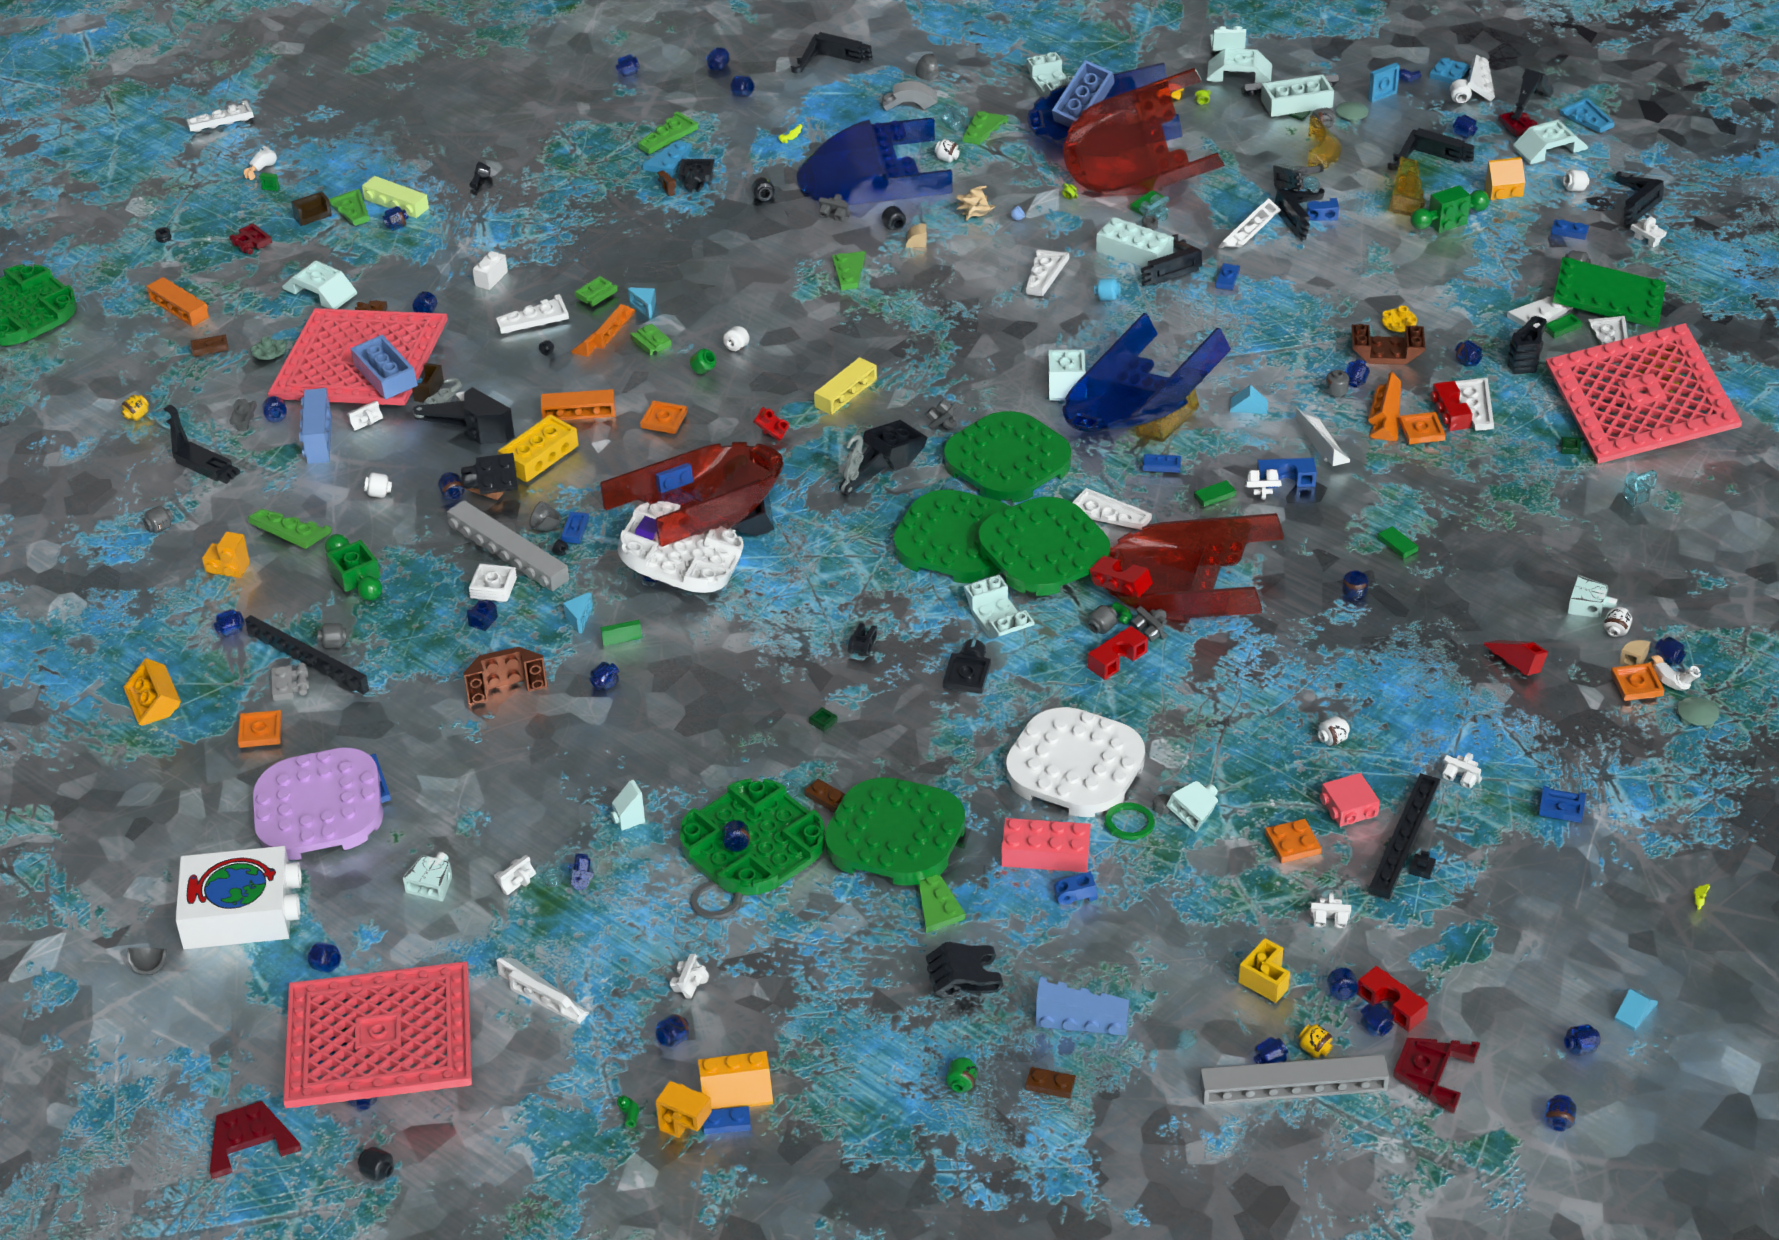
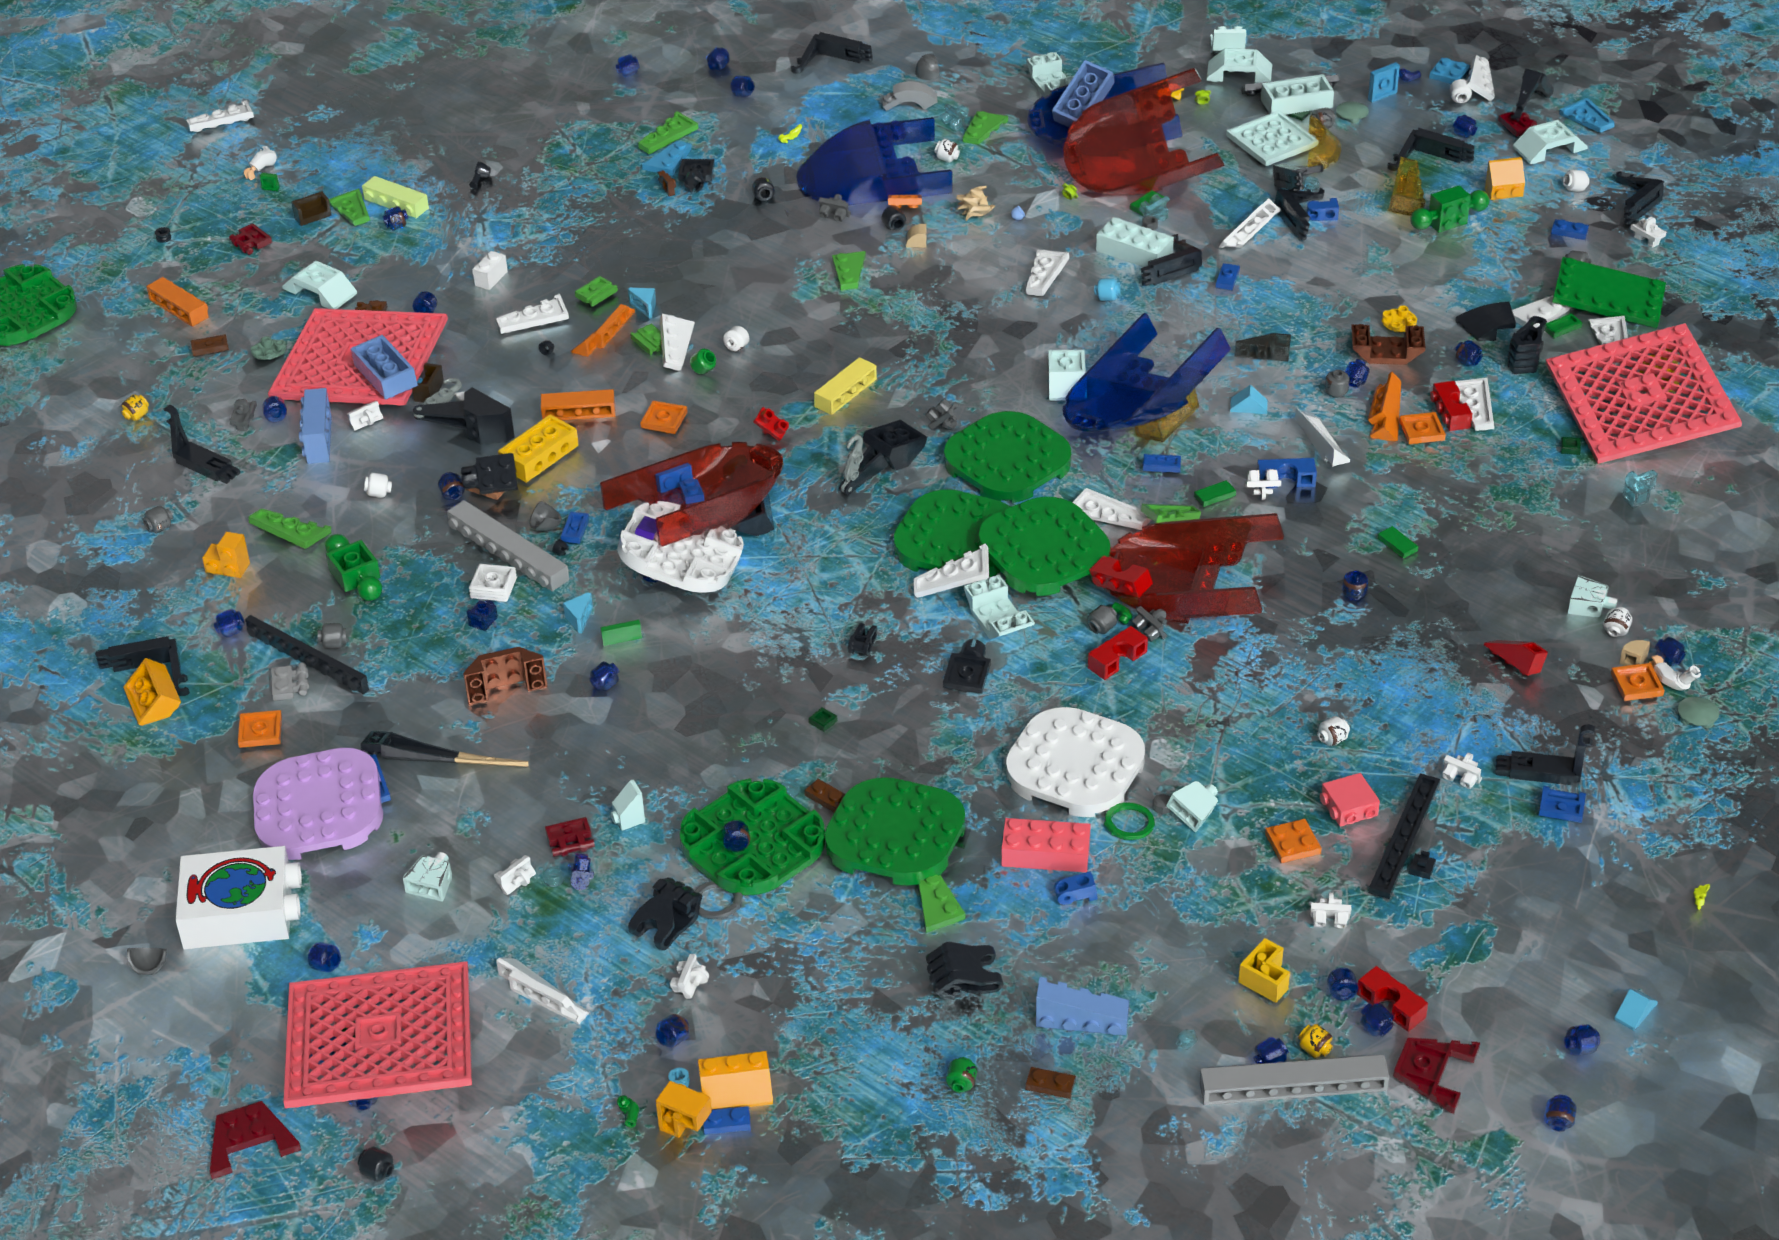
none -> black hinge [95,636,190,696]
none -> black plate [361,731,528,767]
none -> dark red plate [545,817,595,857]
none -> black piece [628,877,702,951]
none -> white wing [660,314,695,371]
none -> medium azure bush [668,1068,690,1087]
none -> blue plate [679,478,705,504]
none -> orange plate [888,195,922,208]
none -> white wing [914,543,989,598]
none -> bright green wing [1141,504,1201,523]
none -> light aqua plate [1226,111,1319,166]
none -> clear smoke slope [1235,333,1291,362]
none -> black slope [1455,302,1516,341]
none -> black hinge [1495,724,1595,786]

